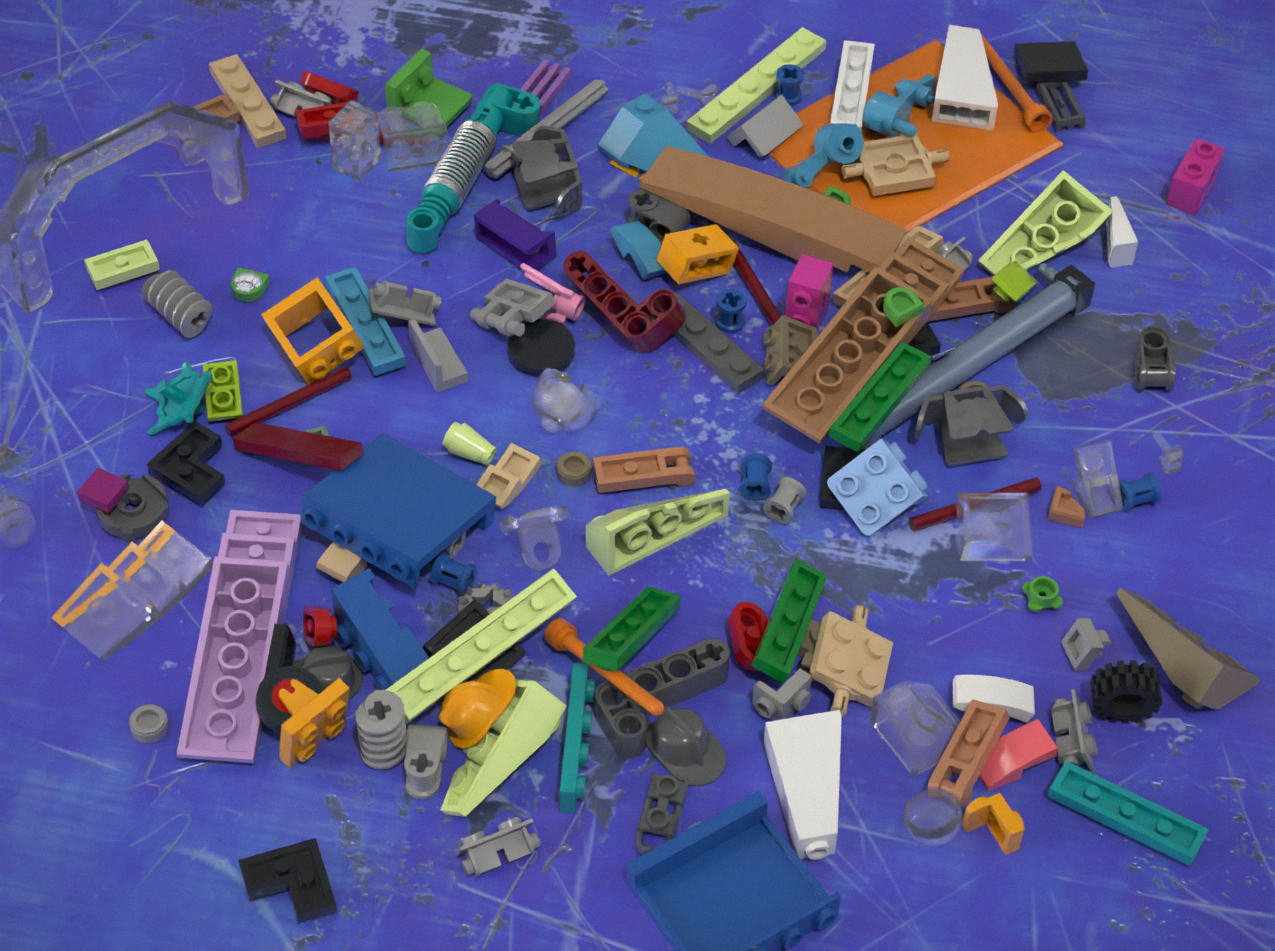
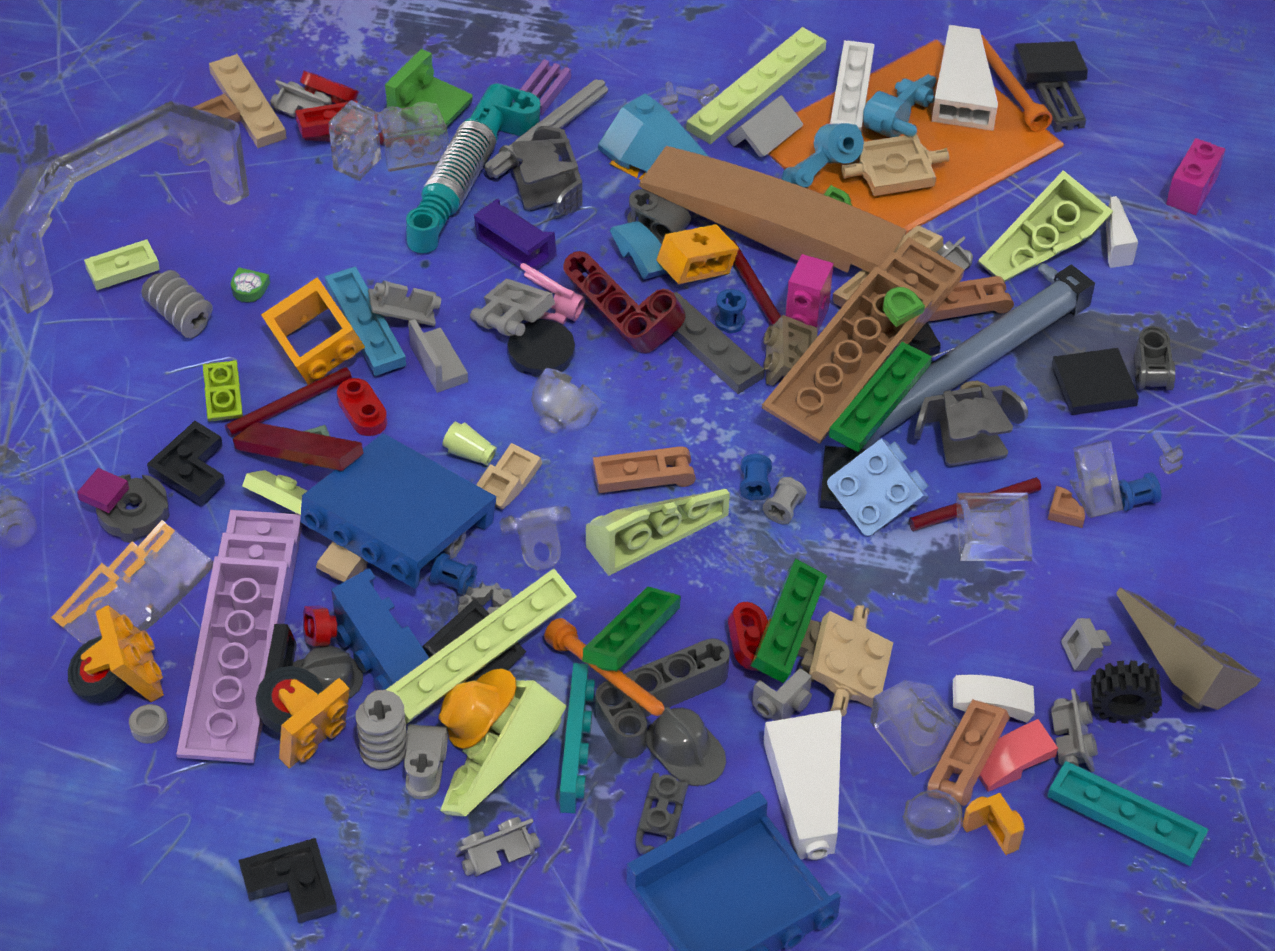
teal piece [145,361,213,436] -> none
dark tan tile [557,452,592,487] -> none
blue bush [775,64,804,106] -> none
lime slope [991,261,1040,302] -> none
bright green plate [1022,576,1063,612] -> none
none -> light orange plate [68,605,164,704]
none -> yellowish green plate [242,470,307,515]
none -> red plate [337,378,387,436]
none -> black tile [1052,348,1139,415]

